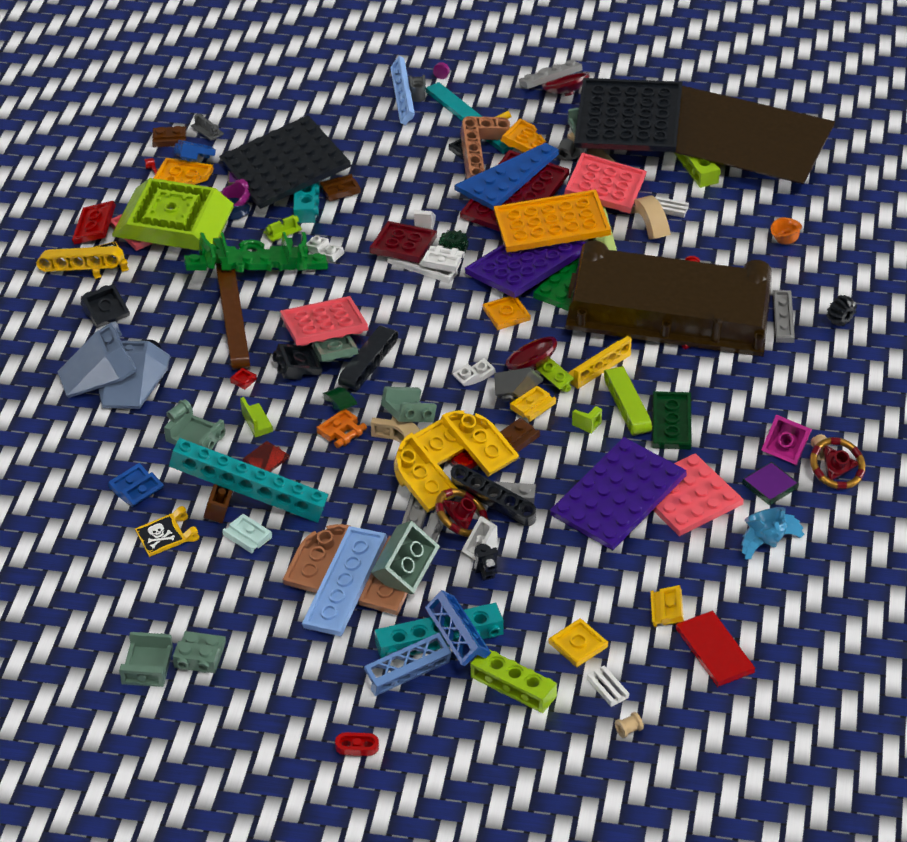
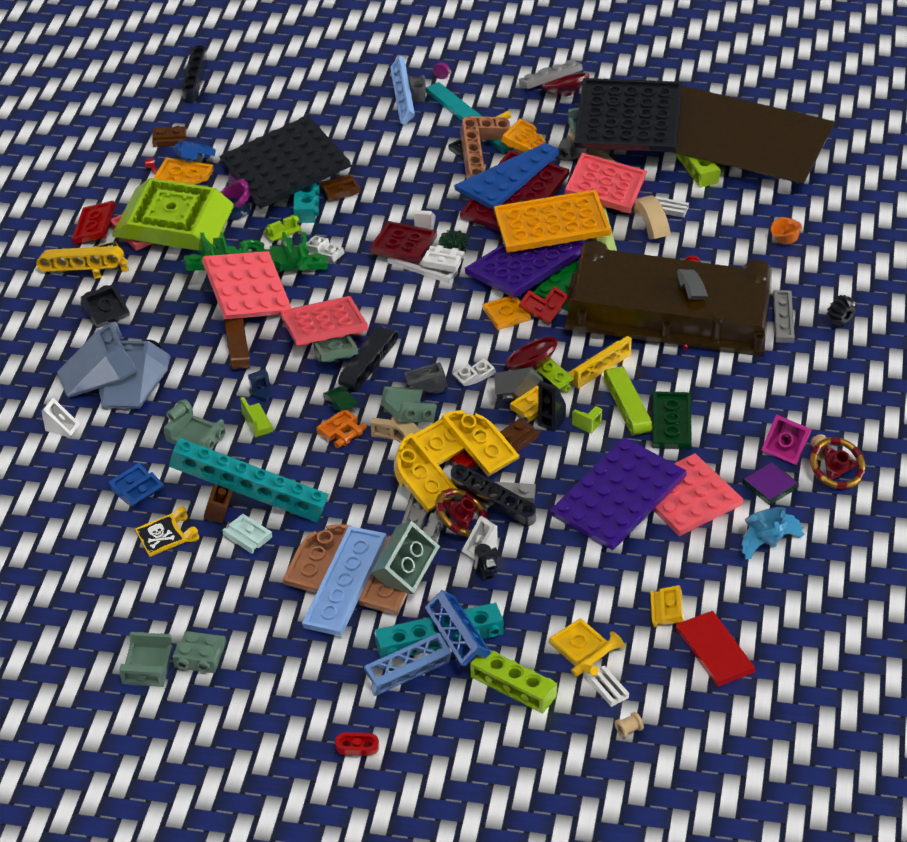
dark grey hinge [191,113,224,141] -> none
red tile [230,368,257,390] -> none
clear red piece [243,441,290,472] -> none
black plate [272,344,323,380] -> none
none -> white slope [42,398,80,437]
none -> black beam [182,45,207,103]
none -> coral plate [202,251,292,319]
none -> dark blue tile [248,369,272,402]
none -> dark grey slope [404,362,448,393]
none -> red plate [519,286,568,325]
none -> black slope [538,381,566,432]
none -> yellow piece [571,631,625,677]
none -> dark grey slope [677,269,708,300]

